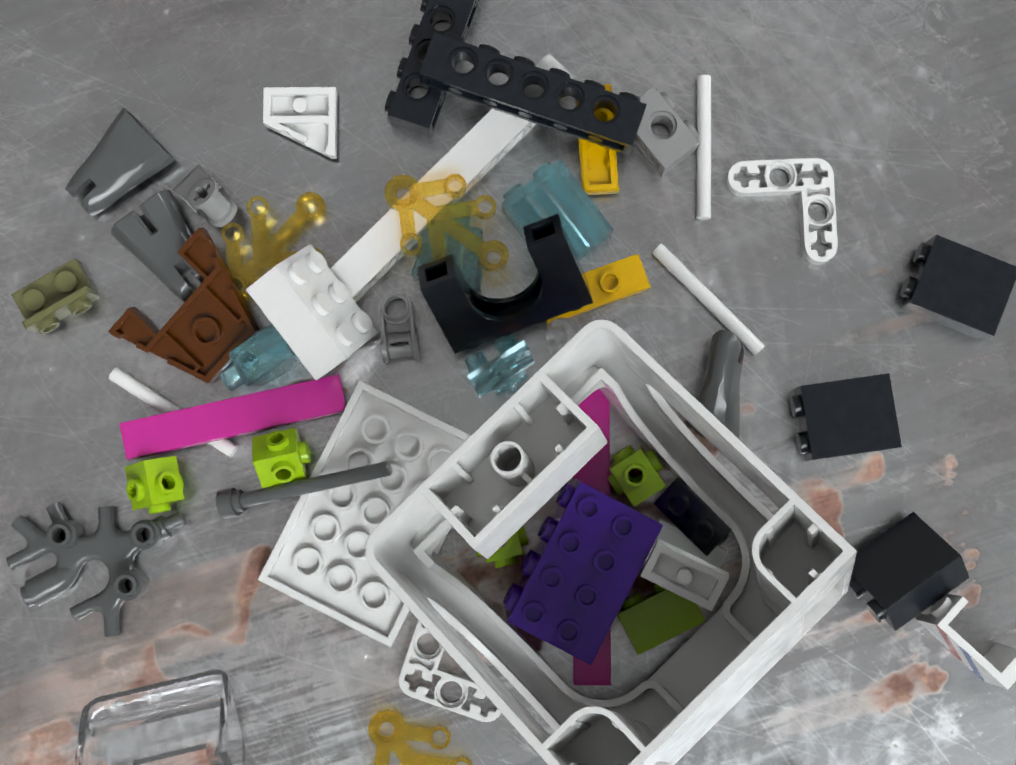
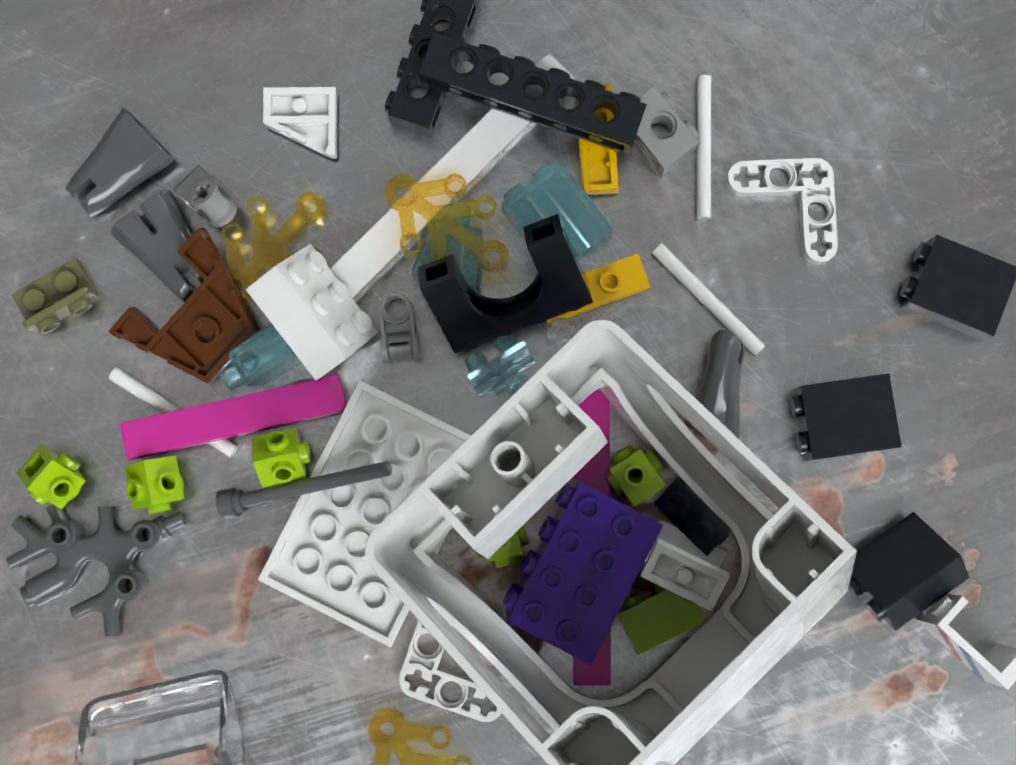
none -> lime brick [16,444,86,510]

